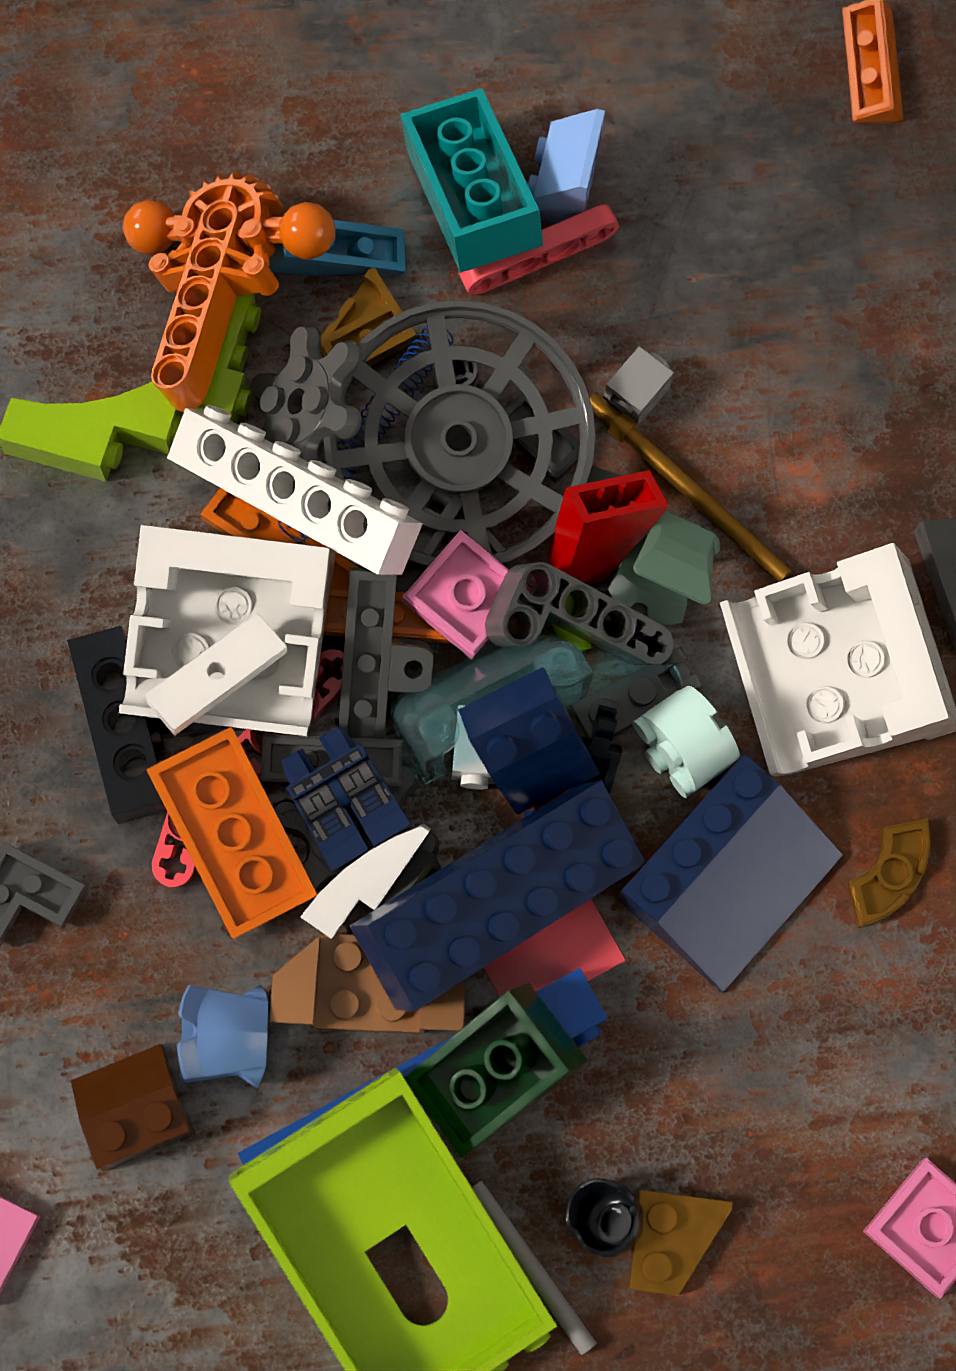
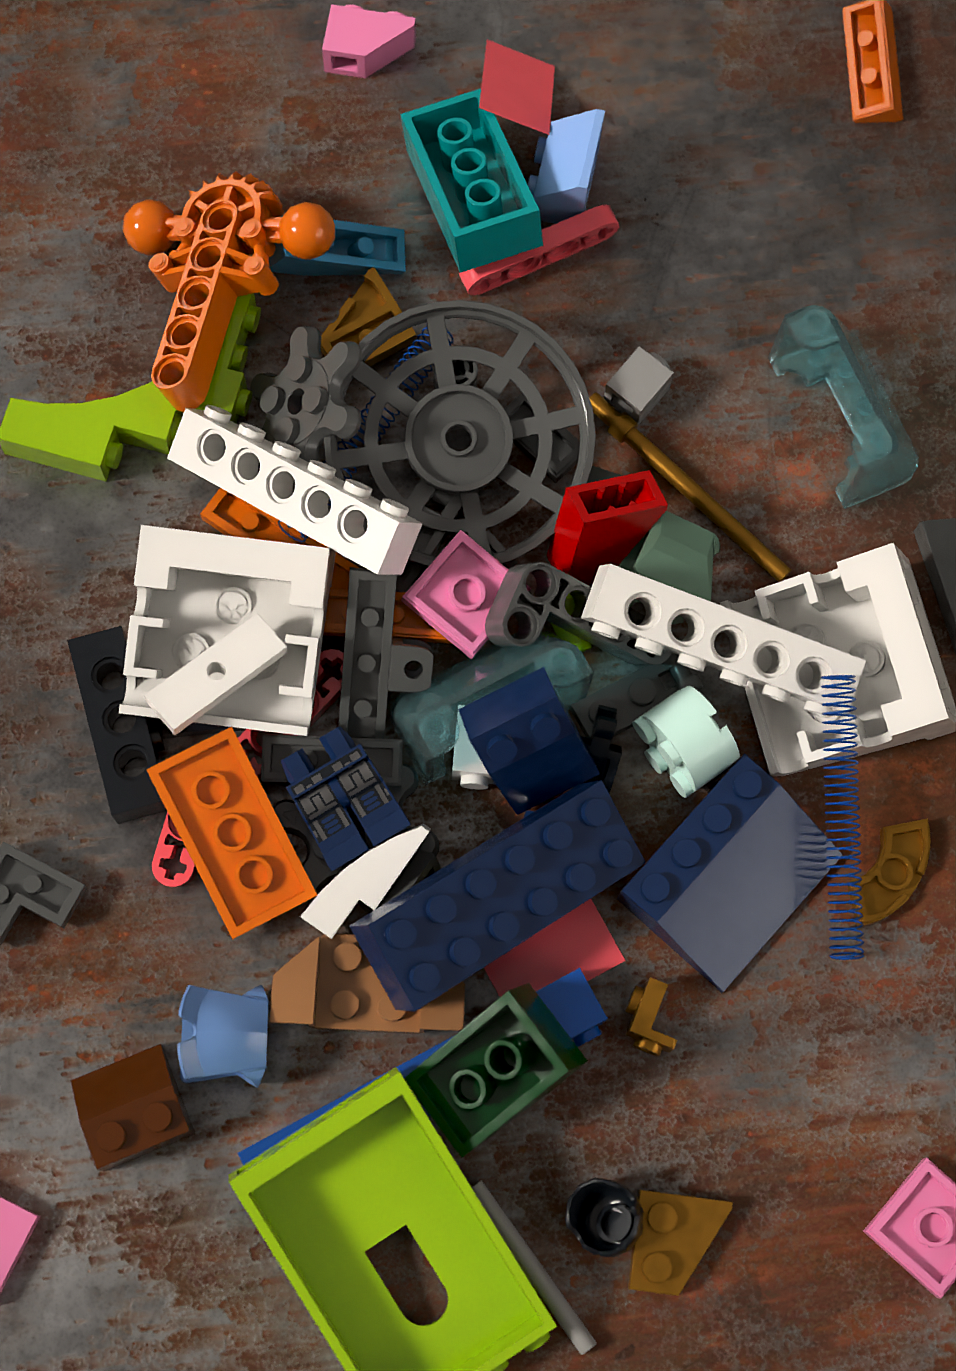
none -> bright pink slope [322,4,416,79]
none -> coral sticker [479,40,555,135]
none -> white brick [581,564,867,718]
none -> pearl gold bracket [625,977,677,1057]
none -> clear light blue windscreen [768,305,919,509]
none -> blue piece [821,675,864,960]

